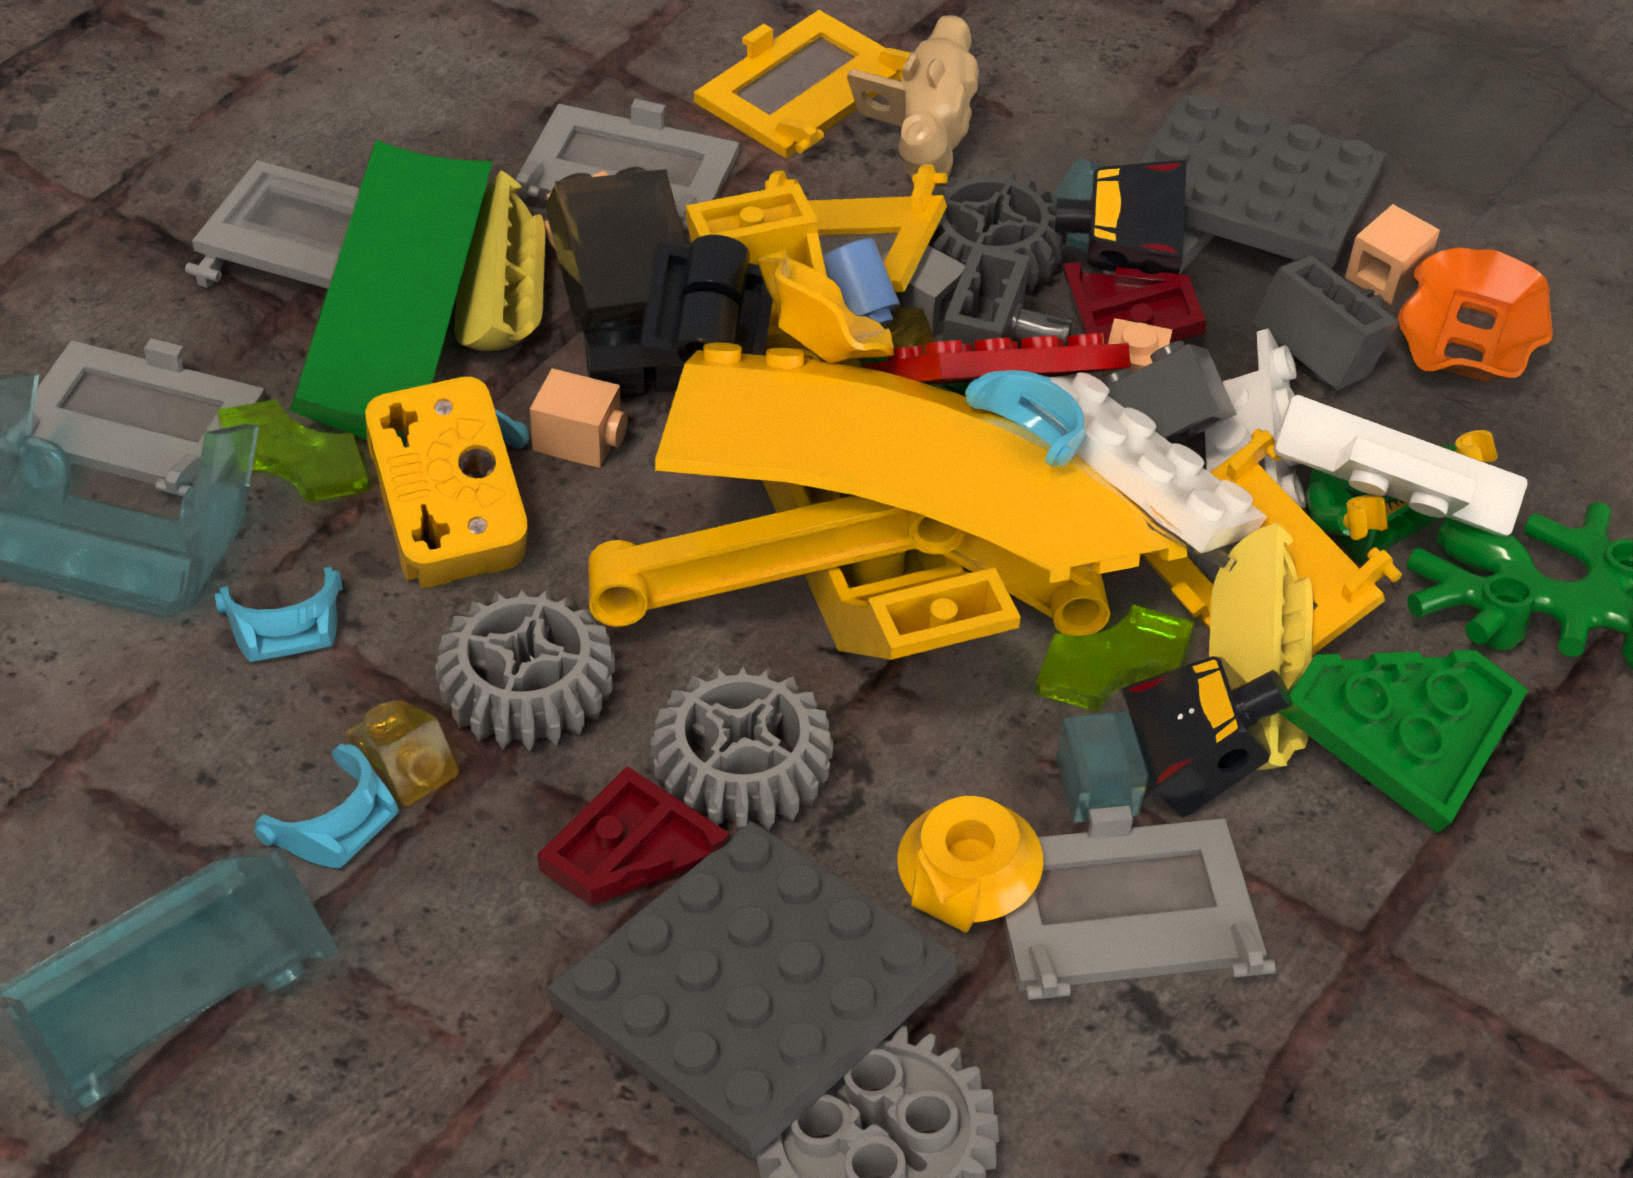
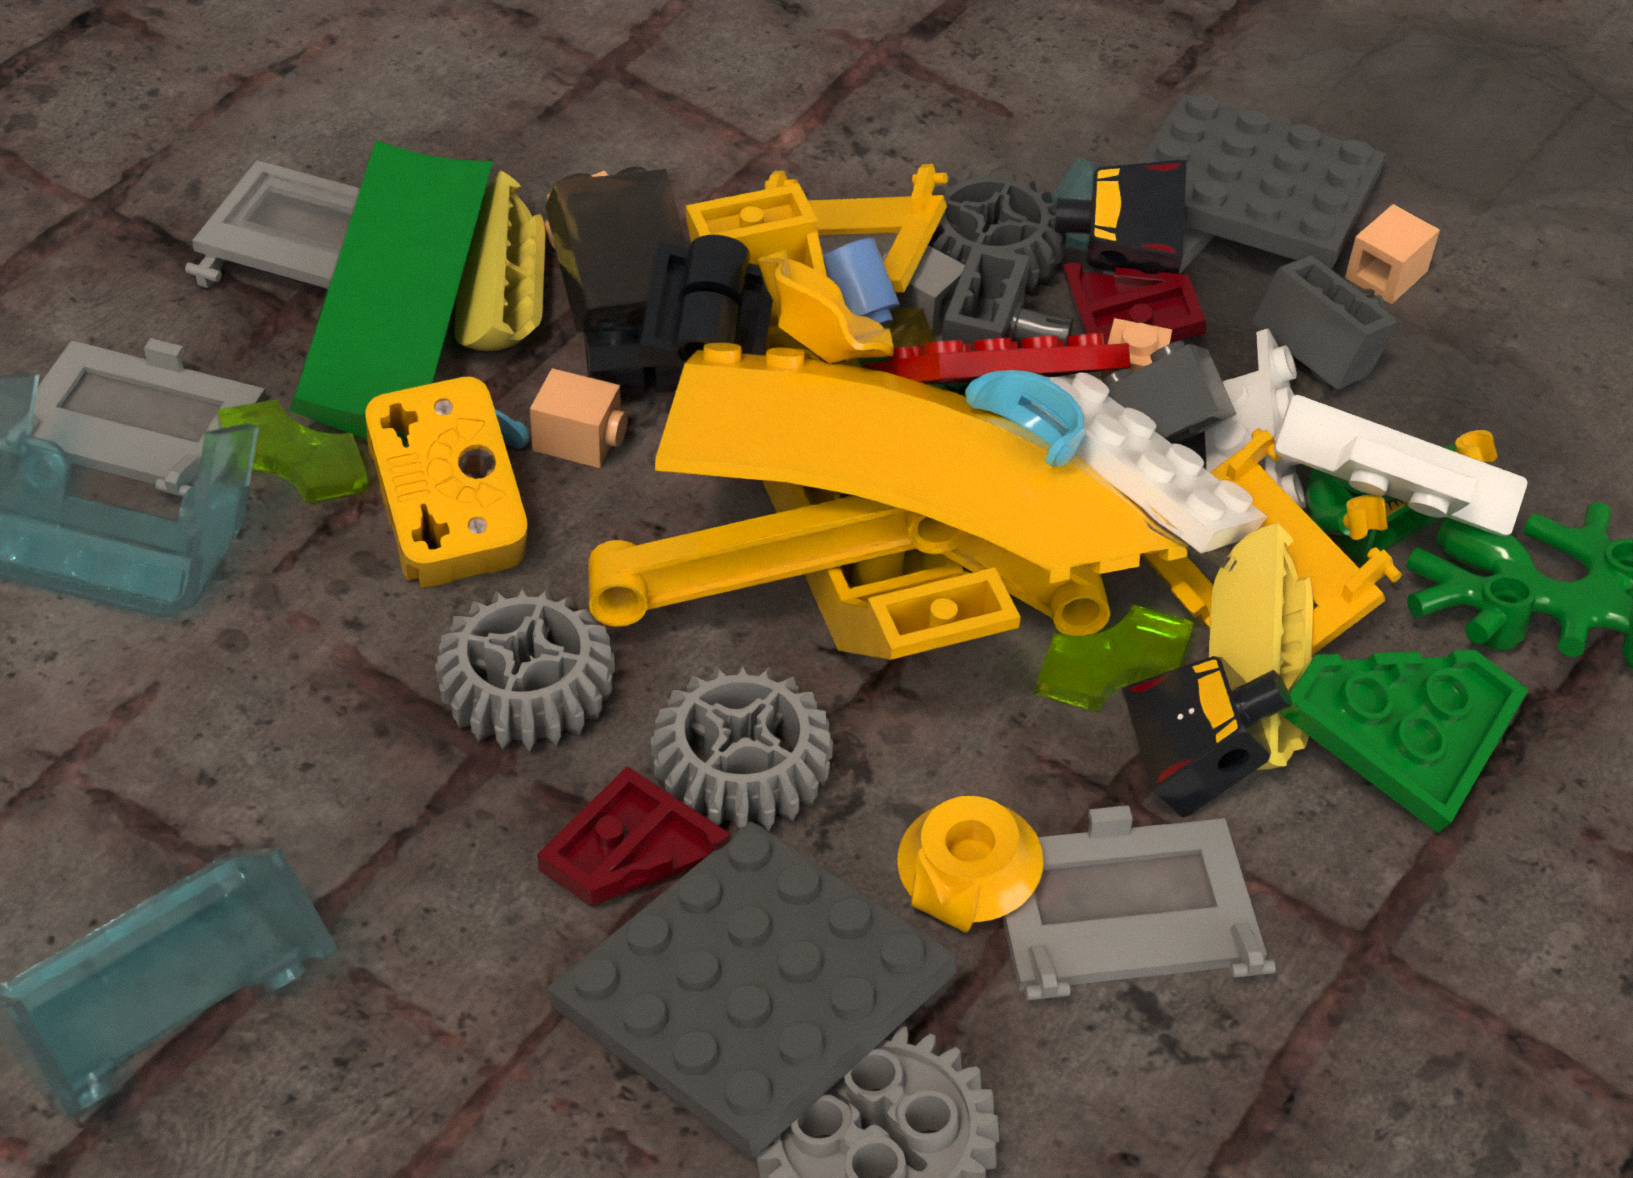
medium azure helmet [215,567,343,662] -> none
medium azure helmet [254,744,399,868] -> none
clear yellow bracket [345,700,459,806] -> none
light grey piece [515,99,740,231] -> none
yellow piece [694,10,911,159] -> none
tan piece [847,15,979,186] -> none
clear light blue brick [1056,711,1148,823] -> none
orange piece [1397,247,1553,382] -> none

